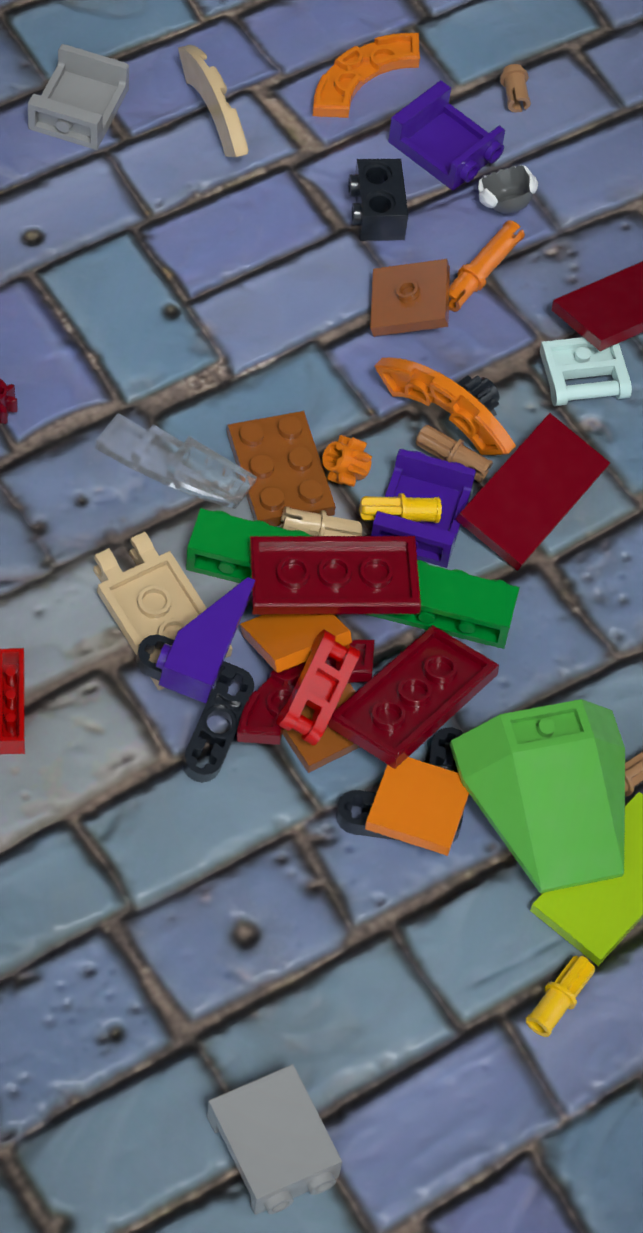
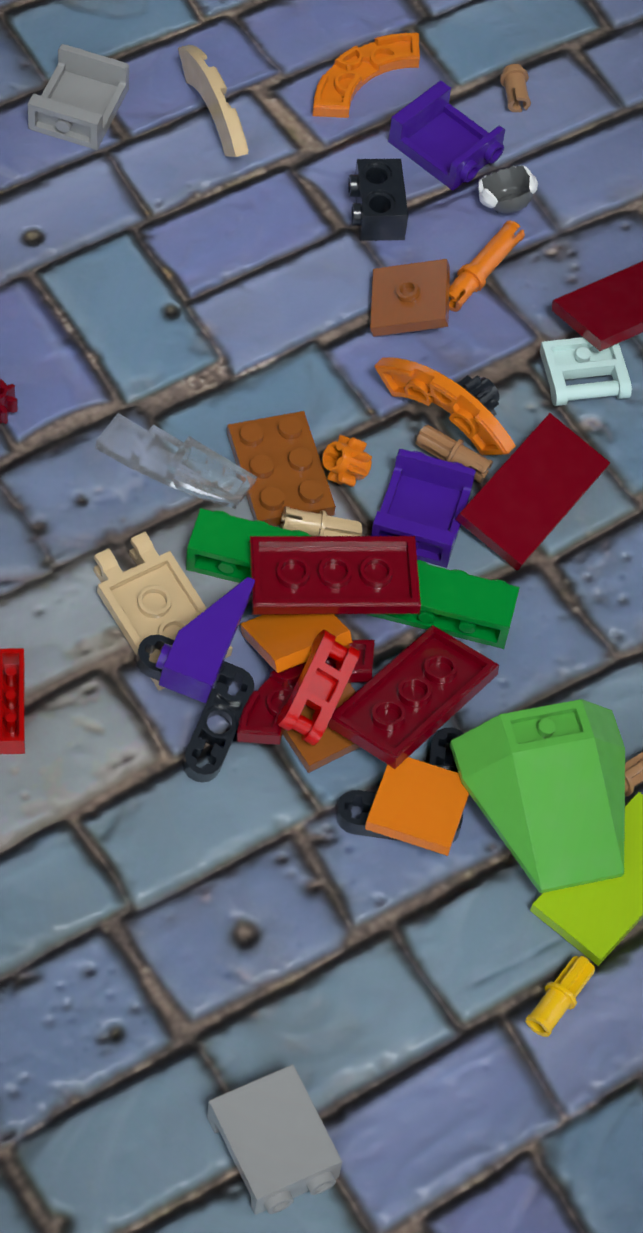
yellow axle [359,493,442,523] -> none

